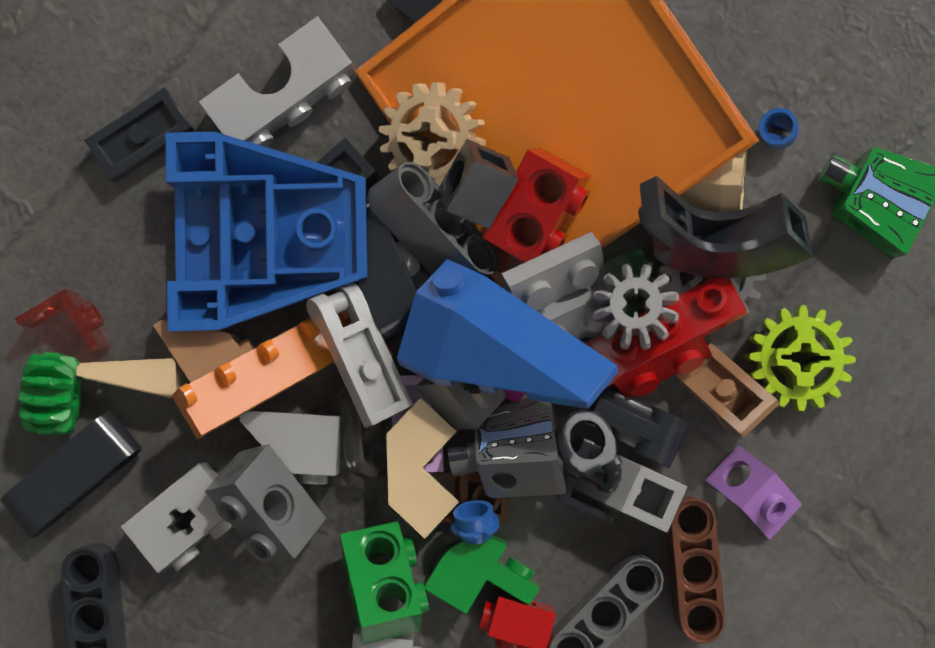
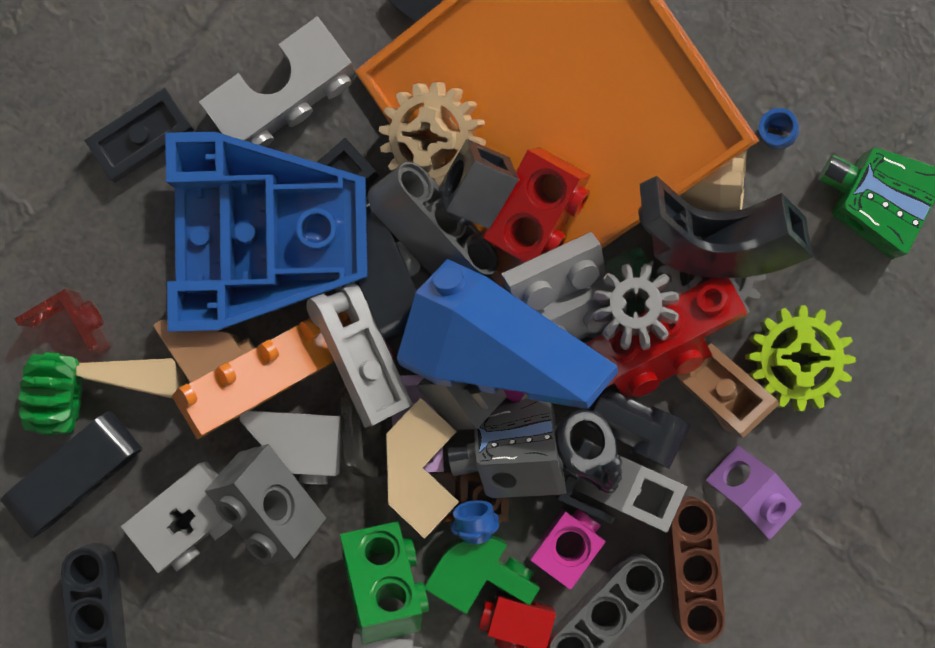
none -> dark pink brick [529,508,606,590]

